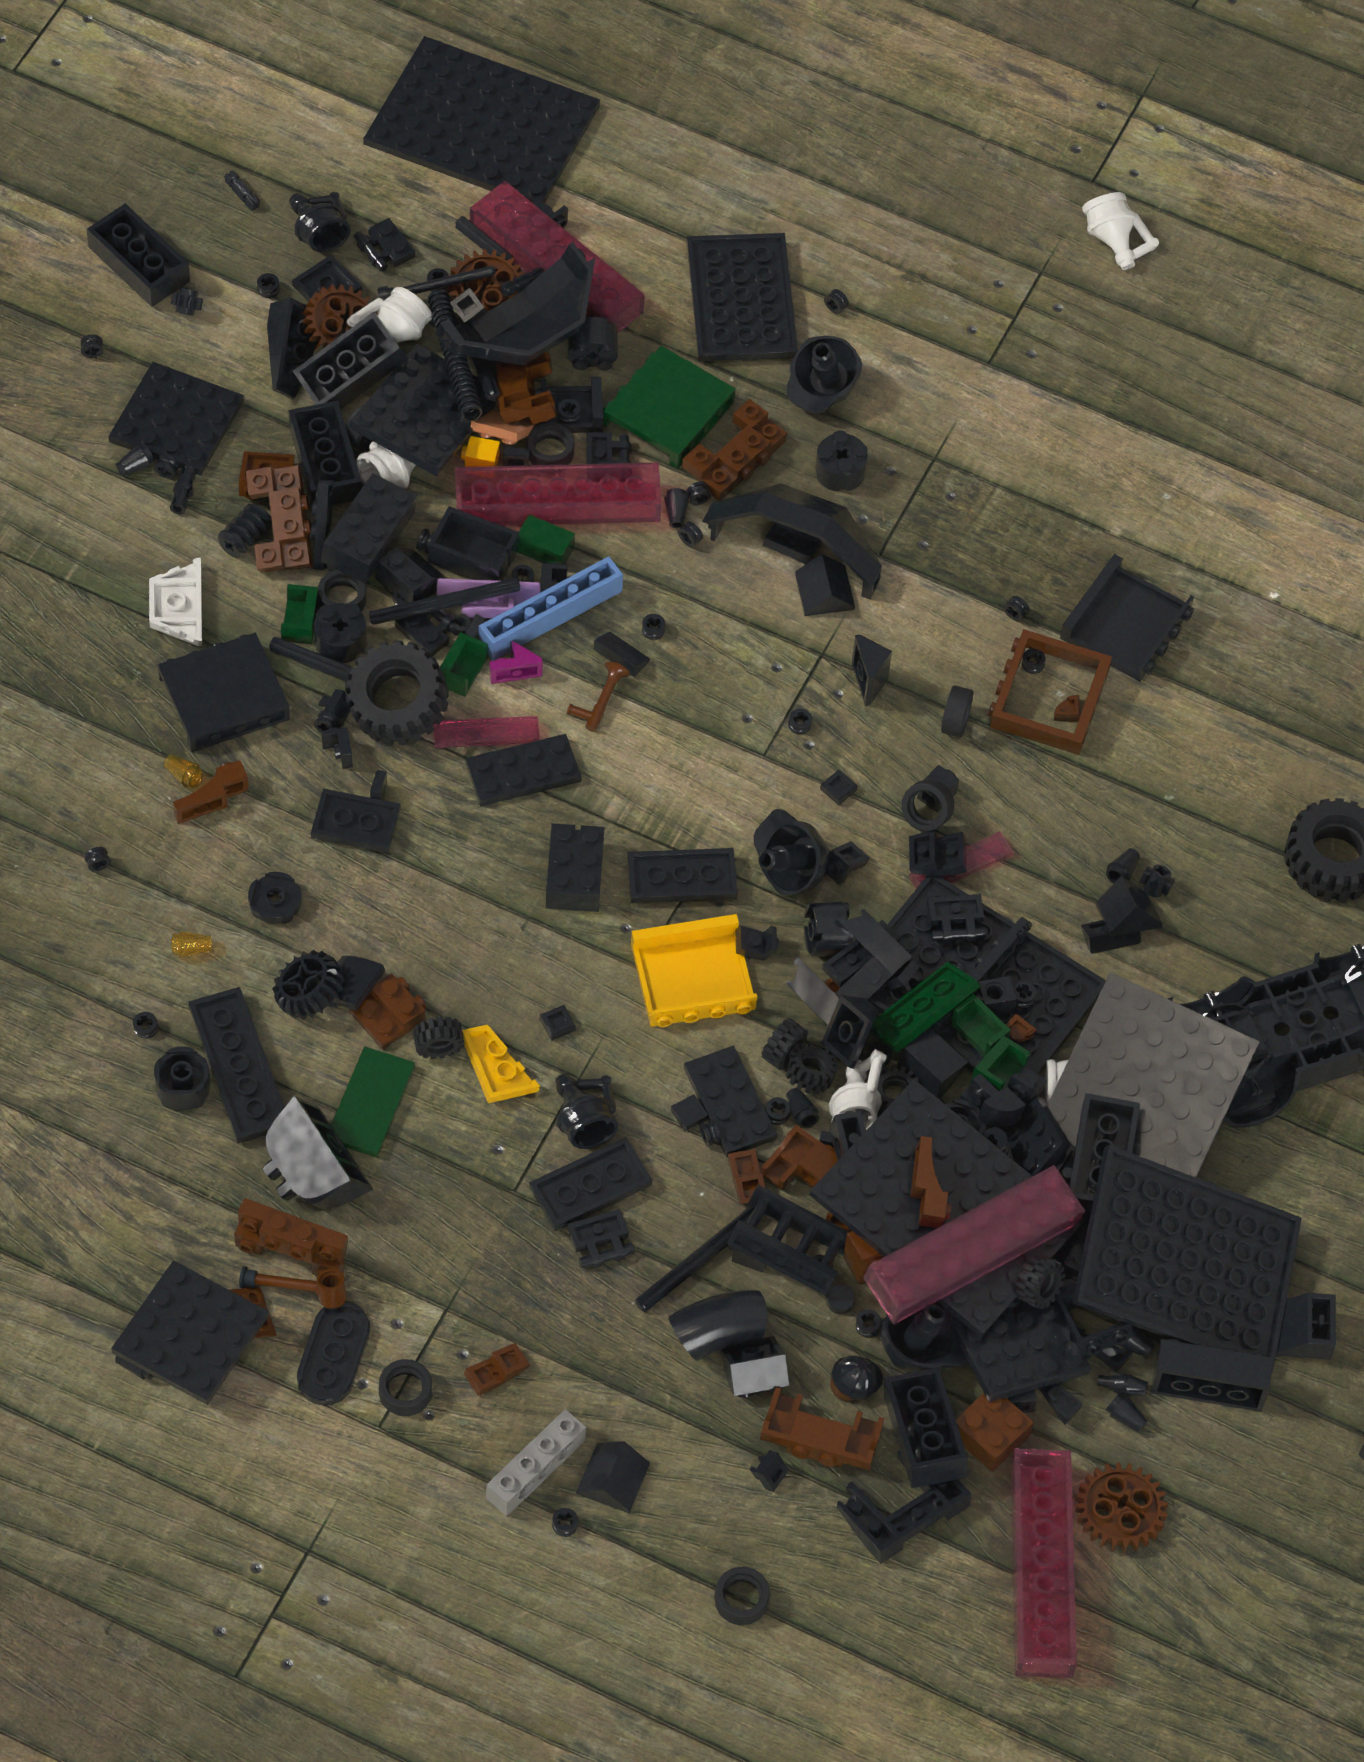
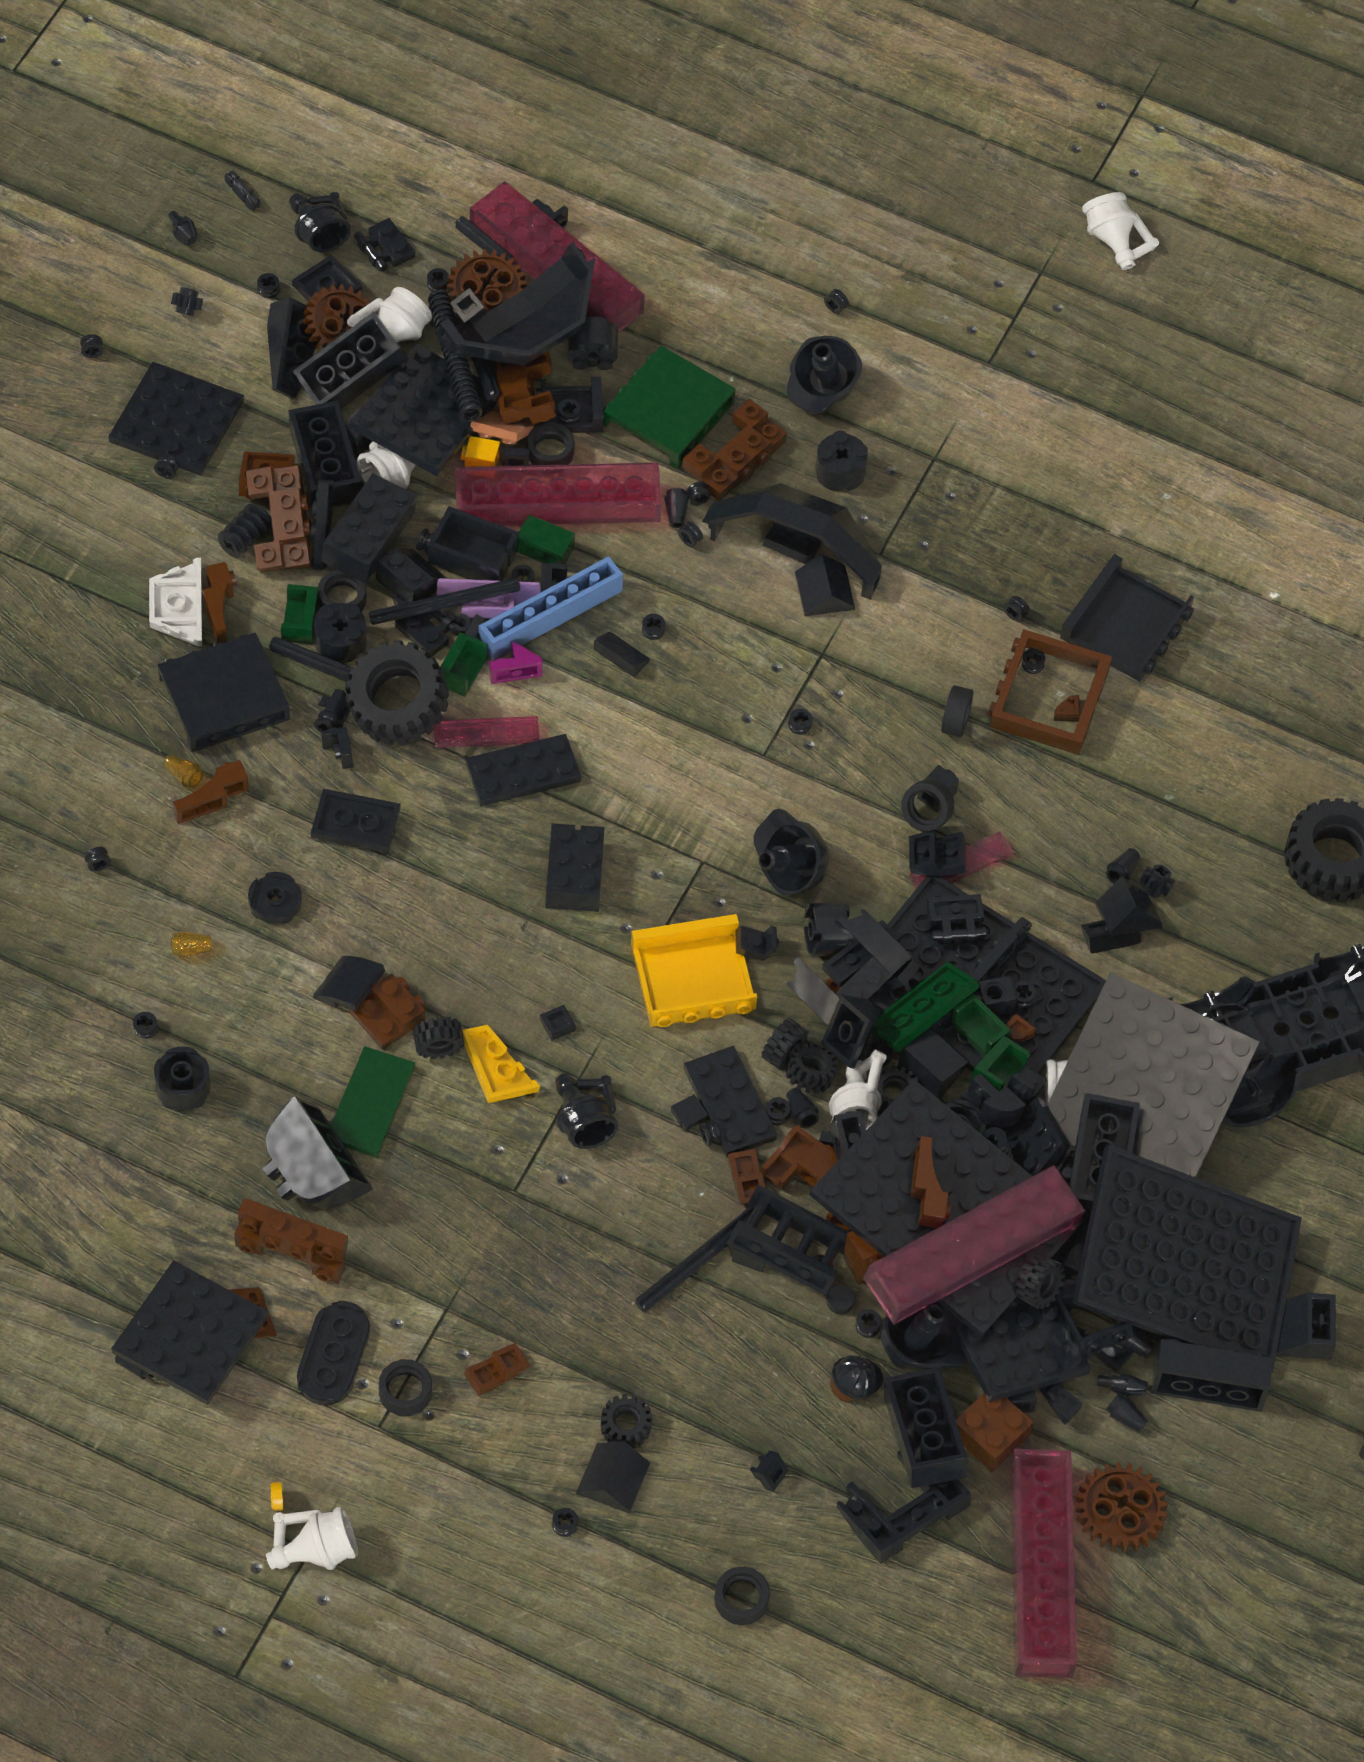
black brick [87,203,190,307] -> none
black cone [115,444,155,477] -> none
black pin [170,465,197,515] -> none
black plate [188,987,284,1144] -> none
reddish brown piece [239,1266,347,1309] -> none
black gear [272,949,345,1020] -> none
black plate [363,36,600,205] -> none
black tile [370,770,387,800] -> none
black piece [377,266,496,301] -> none
light grey brick [486,1409,586,1517] -> none
black axle [501,267,545,297] -> none
black plate [529,1137,652,1231] -> none
reddish brown piece [567,662,630,732] -> none
black plate [567,1209,635,1268] -> none
black plate [586,432,632,481] -> none
black plate [627,848,738,903] -> none
black brick [668,1289,767,1361] -> none
black plate [687,233,798,361] -> none
slope [720,1336,789,1397] -> none
reddish brown bracket [760,1387,885,1470] -> none
black tile [820,770,858,805] -> none
black bracket [826,841,869,885] -> none
black slope [851,634,892,706] -> none
none -> black piece [168,211,198,246]
none -> reddish brown slope [202,562,237,643]
none -> white piece [266,1507,358,1570]
none -> yellow tile [270,1482,283,1511]
none -> black tyre [601,1394,652,1449]

